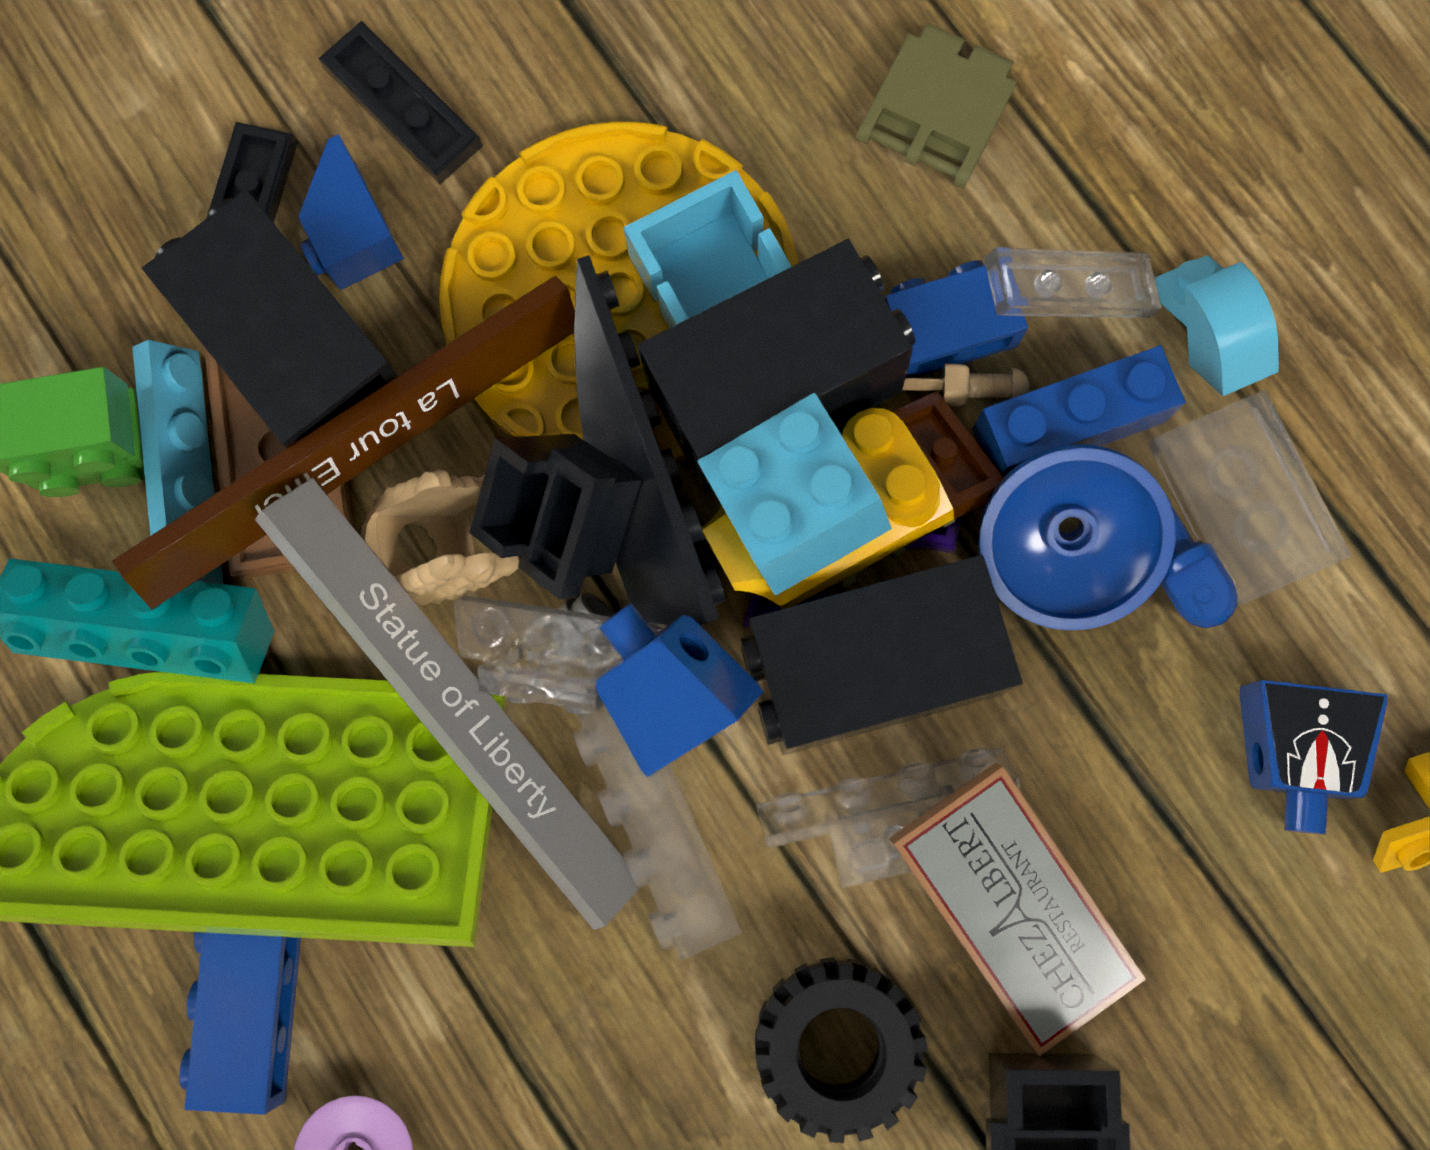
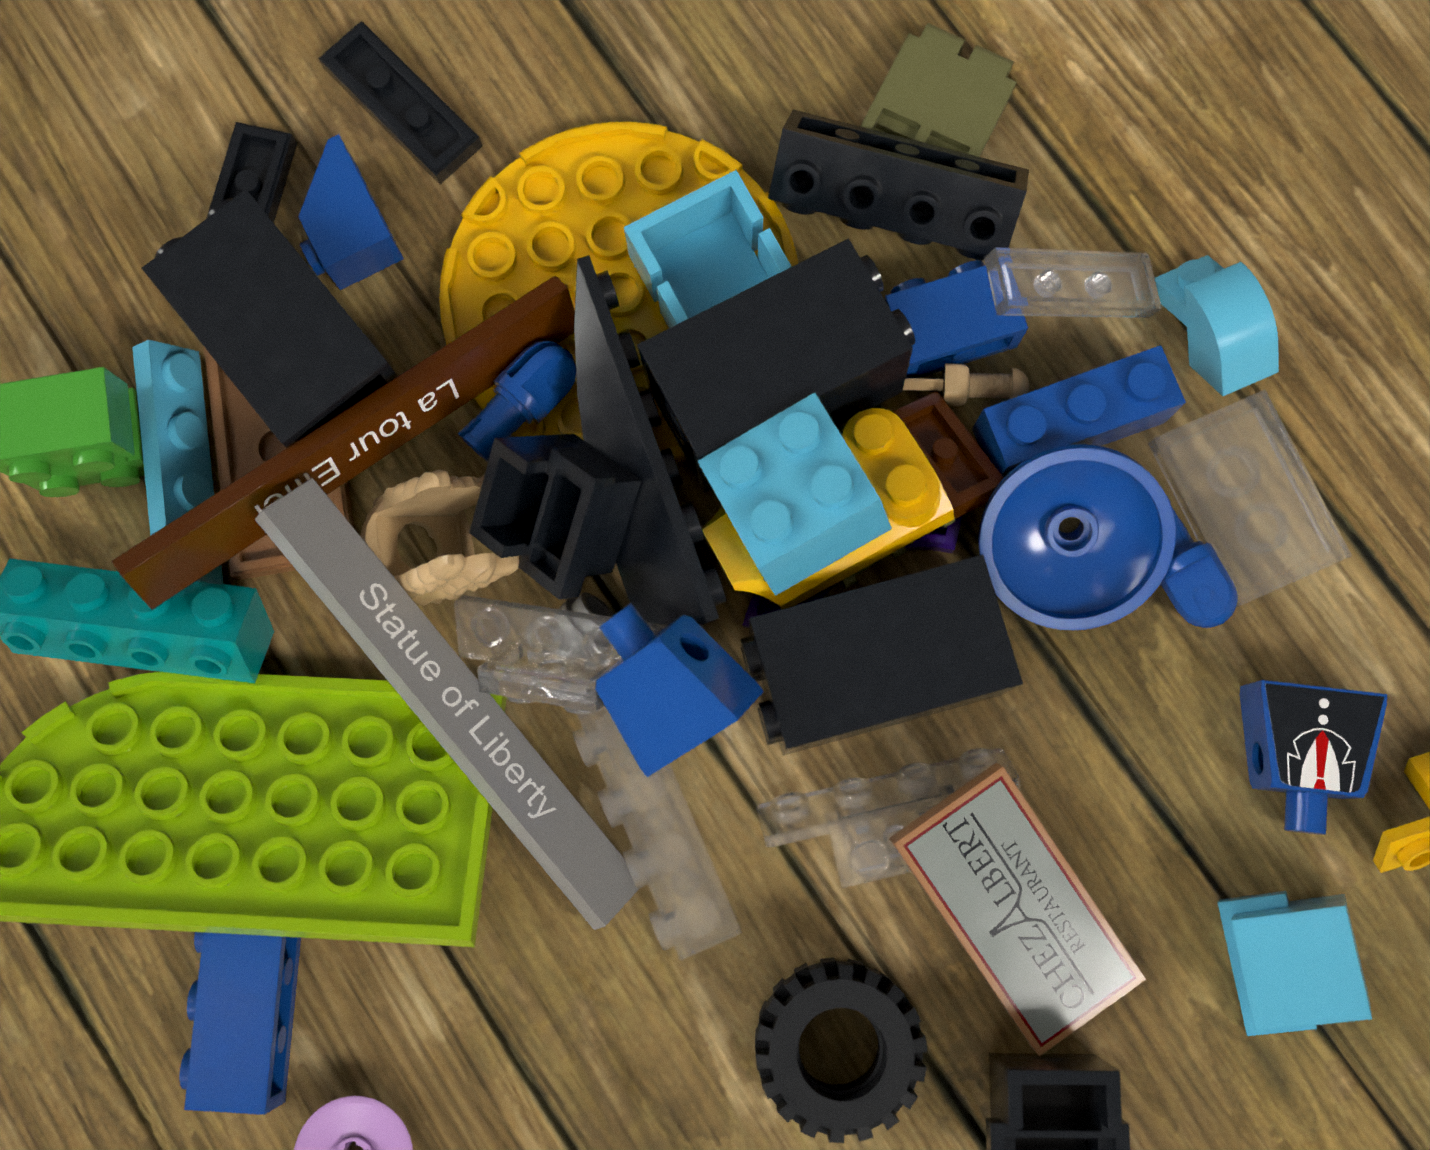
none -> blue arm [457,340,576,462]
none -> black brick [768,109,1029,260]
none -> medium azure plate [1217,891,1372,1036]

